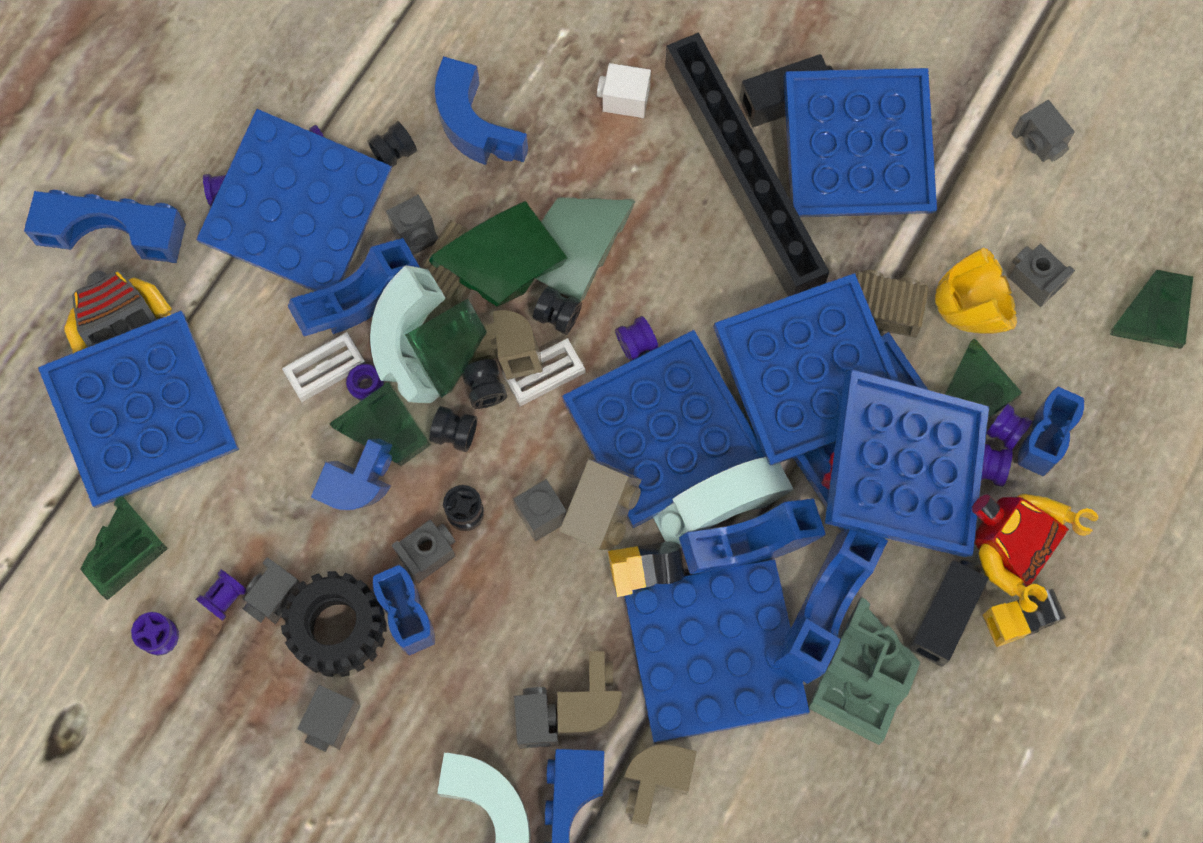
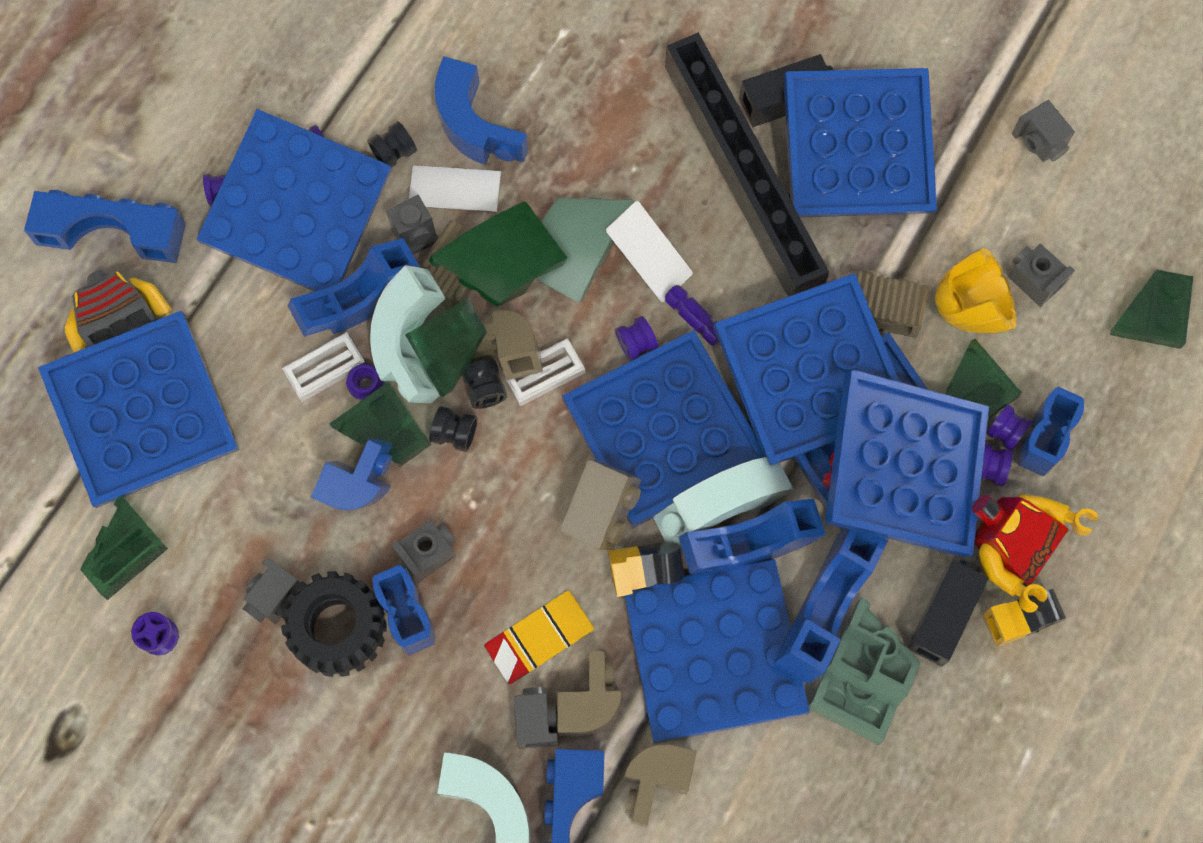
dark purple bush [195,569,247,621] -> none
dark grey brick [297,685,361,752] -> none
black wheel [443,485,484,531] -> none
dark grey brick [513,479,567,542] -> none
black wheel [532,286,582,335] -> none
white brick [597,63,651,118] -> none
none -> white sticker [409,165,501,212]
none -> yellow sticker [484,591,594,684]
none -> white sticker [606,201,693,302]
none -> dark purple axle [665,285,719,346]

